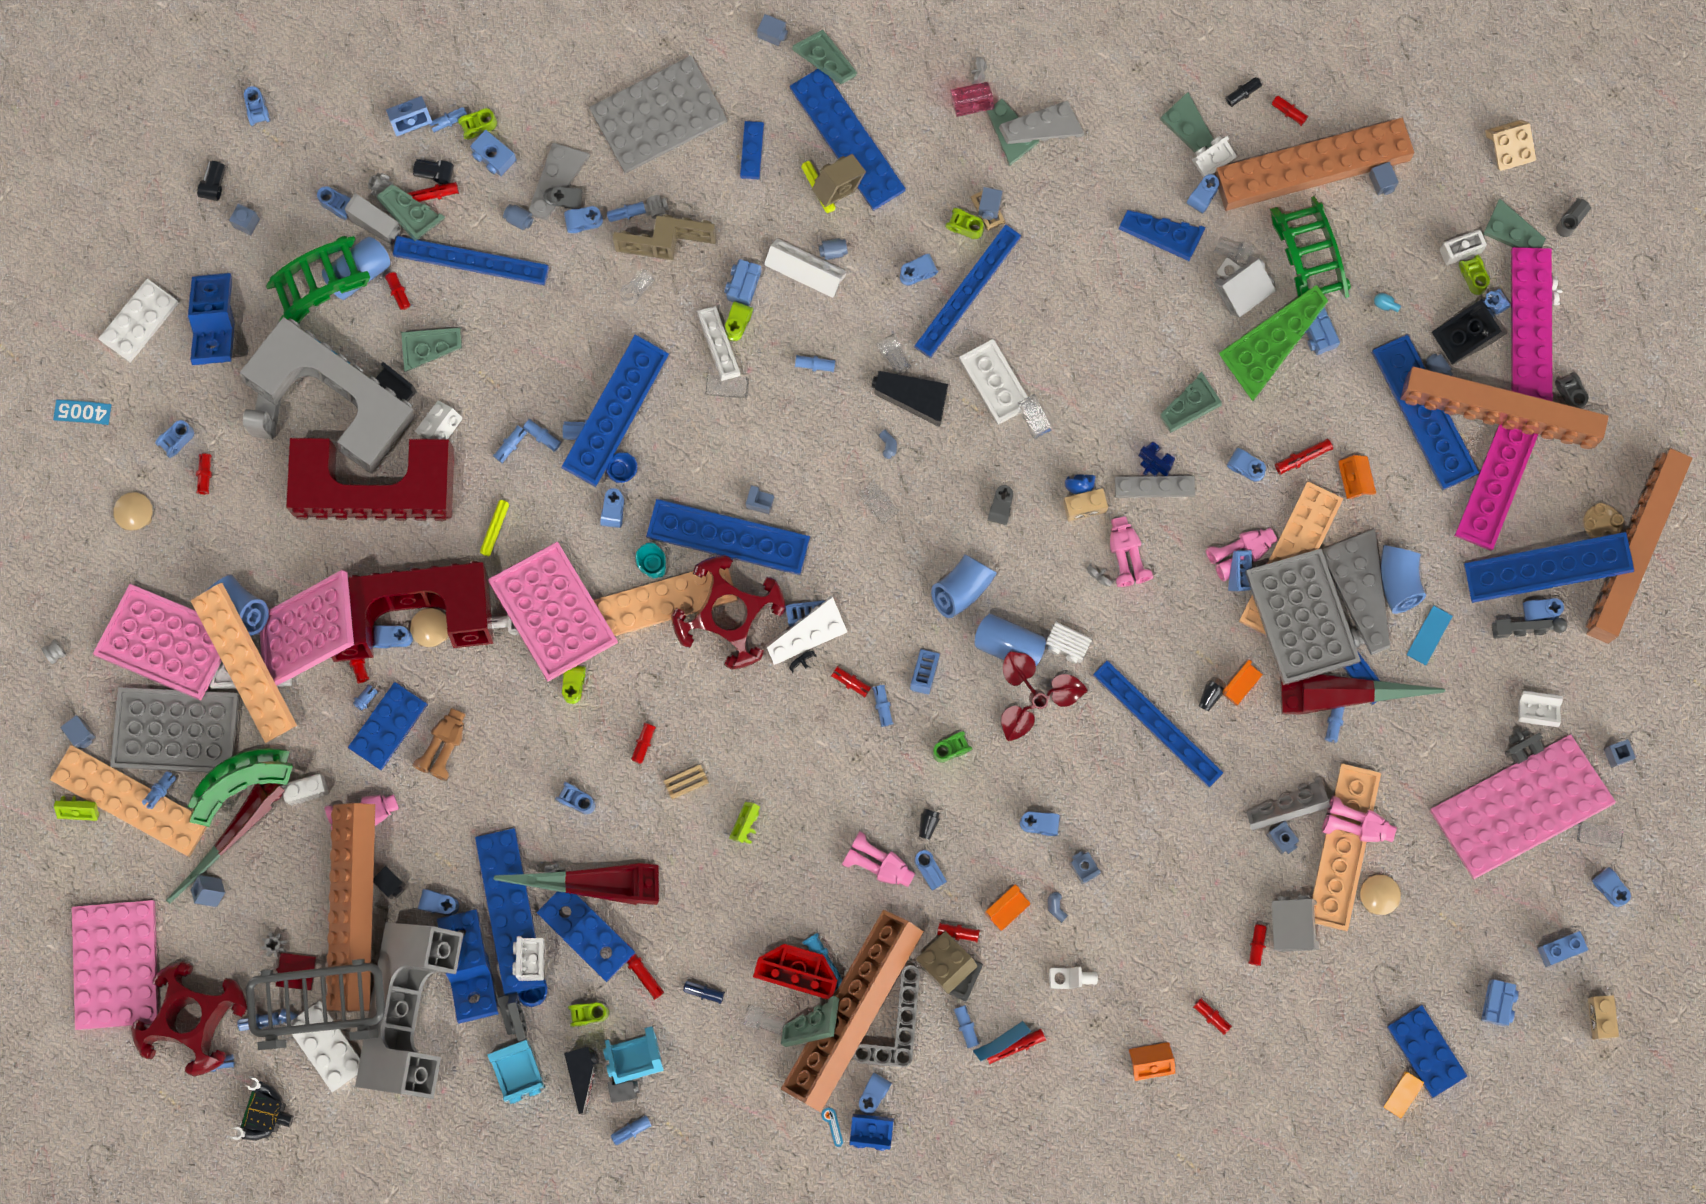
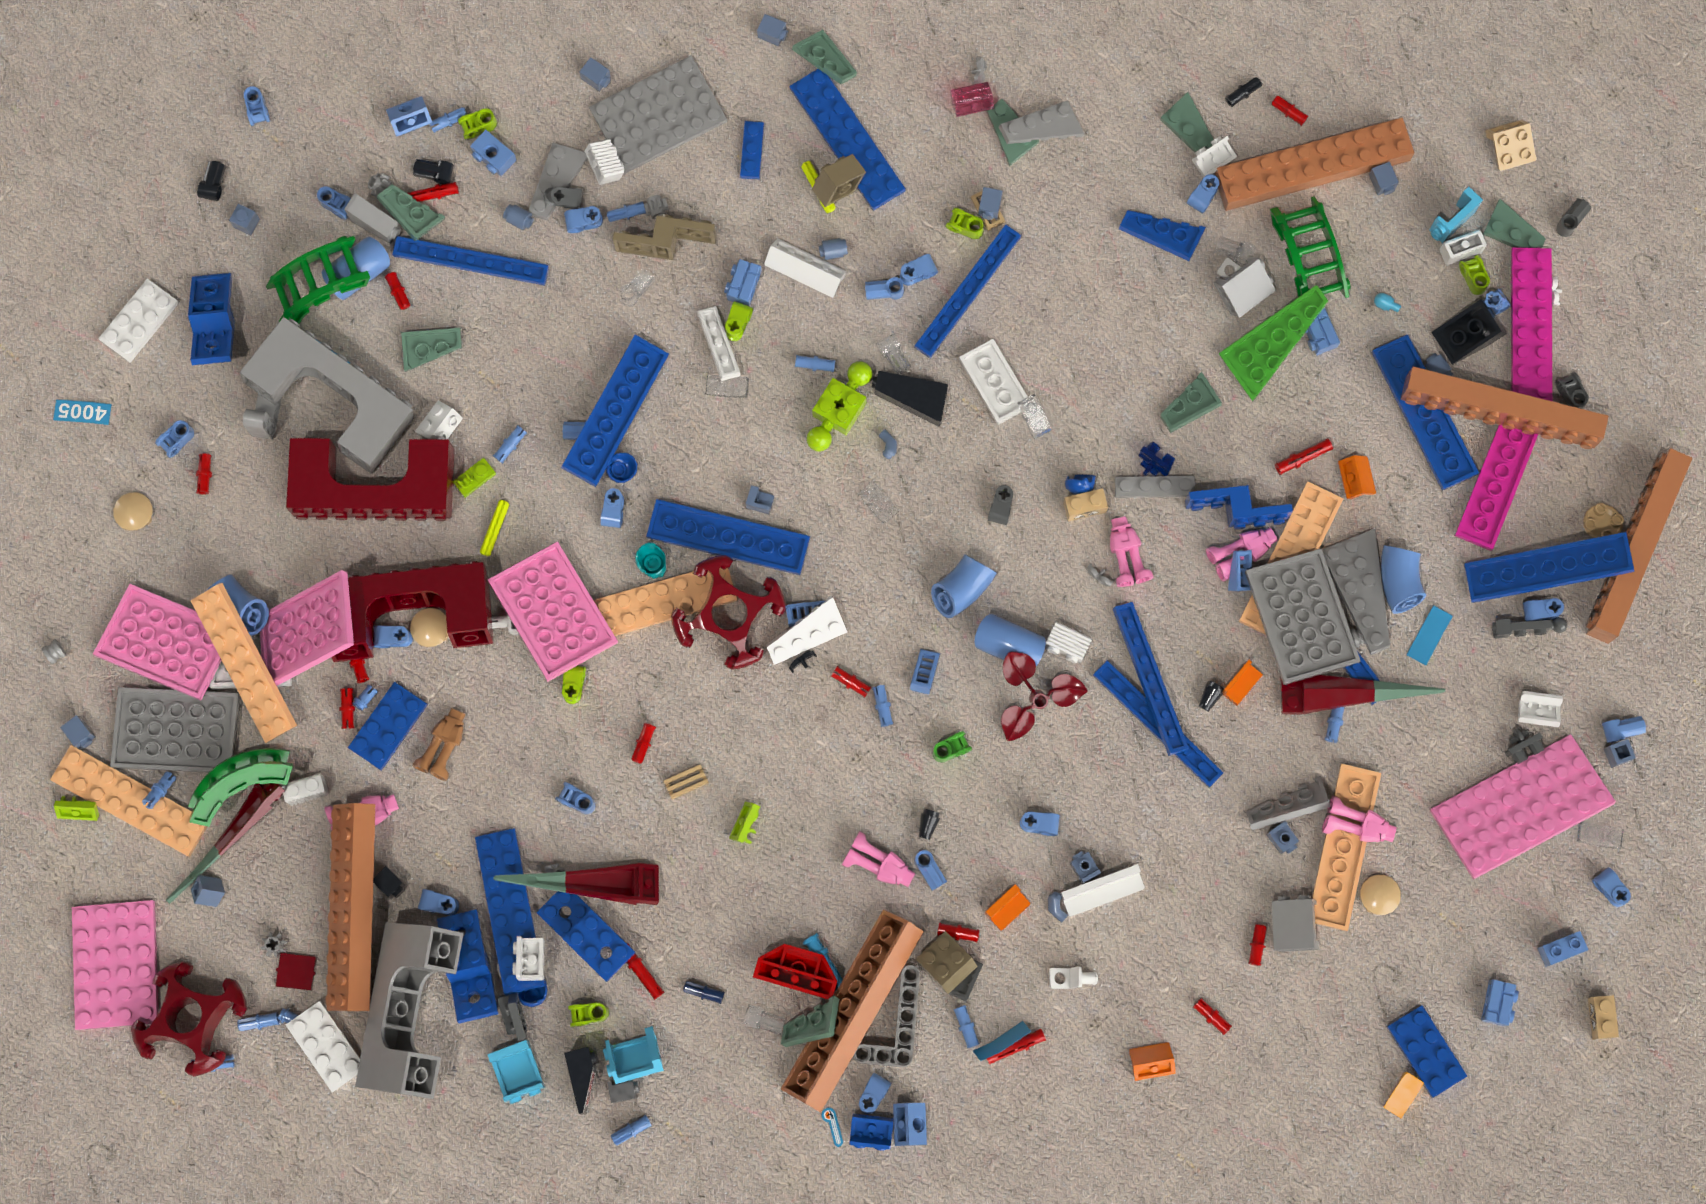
black torso [229,1076,294,1141] -> none
dark grey bar [246,959,385,1050] -> none
black panel [375,362,417,401] -> none
medium blue pin [522,419,562,452] -> none
medium blue piece [1227,448,1266,482] -> none
none -> red pin [339,688,355,729]
none -> lime plate [452,457,496,498]
none -> sand blue brick [579,57,611,92]
none -> white brick [585,139,624,185]
none -> lime brick [806,361,872,452]
none -> medium blue piece [865,277,904,300]
none -> medium blue brick [893,1103,927,1146]
none -> white panel [1061,864,1145,917]
none -> blue plate [1112,602,1189,756]
none -> blue bracket [1185,485,1293,530]
none -> medium azure panel [1429,187,1483,244]
none -> medium blue piece [1602,716,1646,743]

